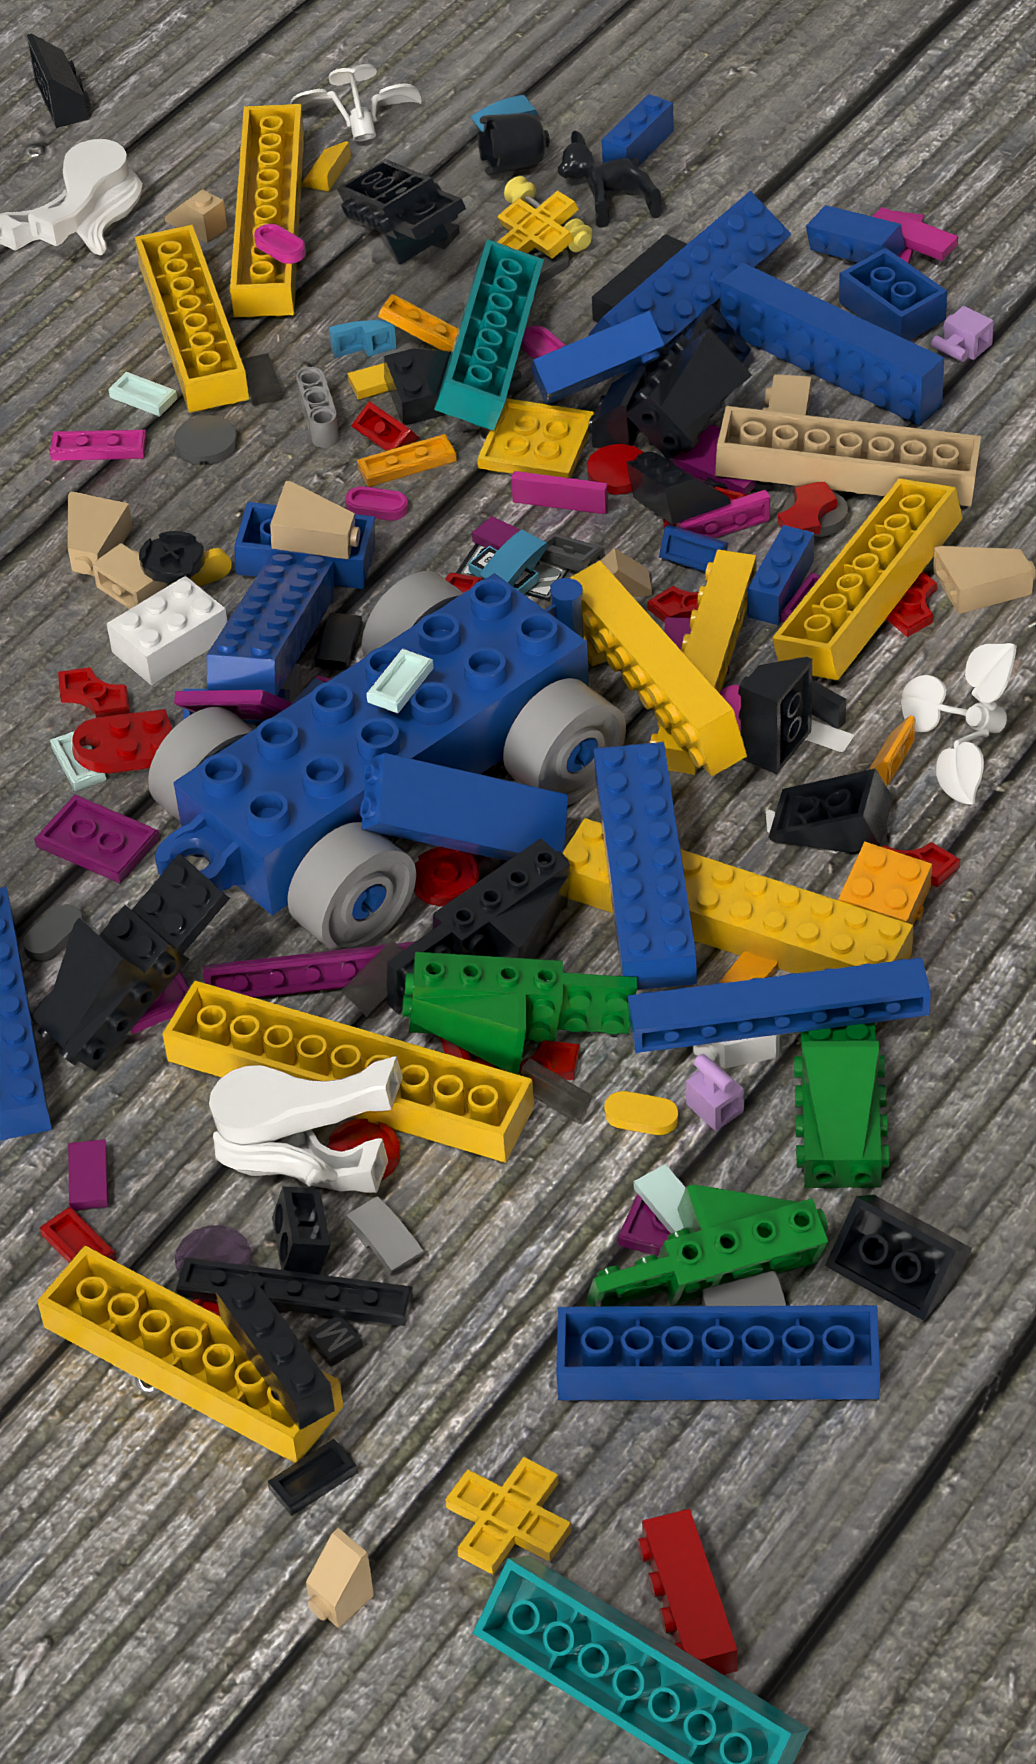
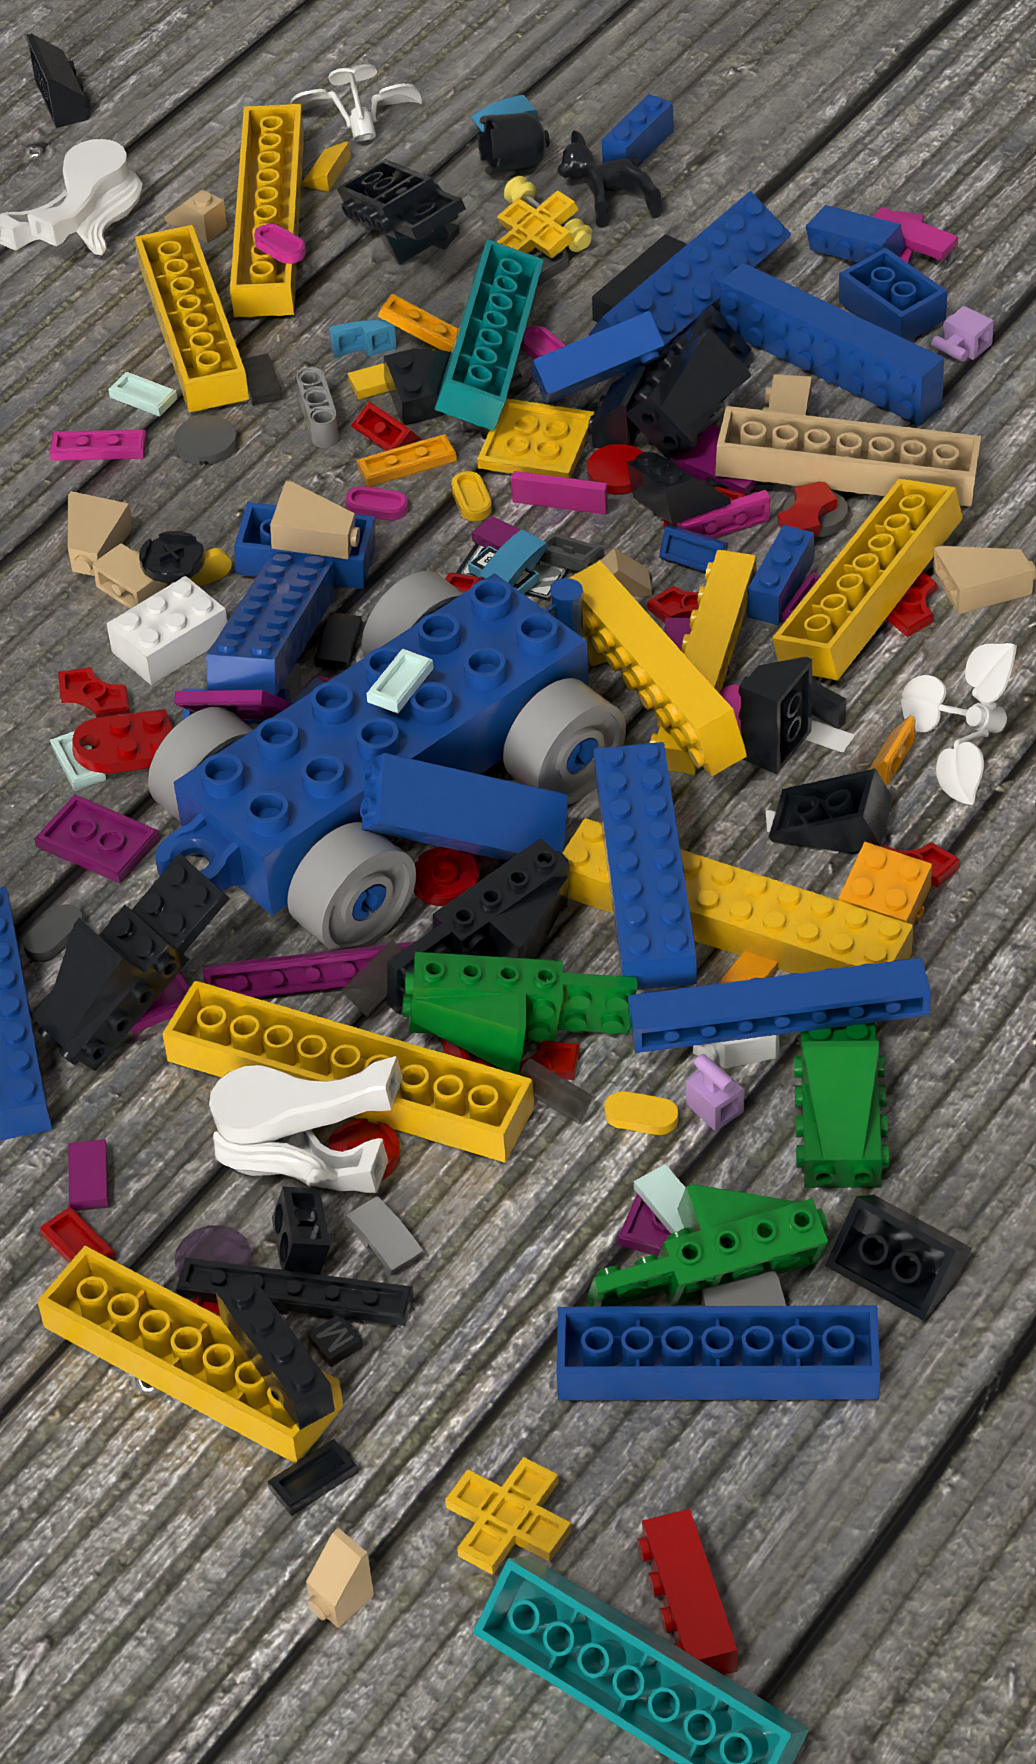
none -> yellow tile [451,471,492,521]

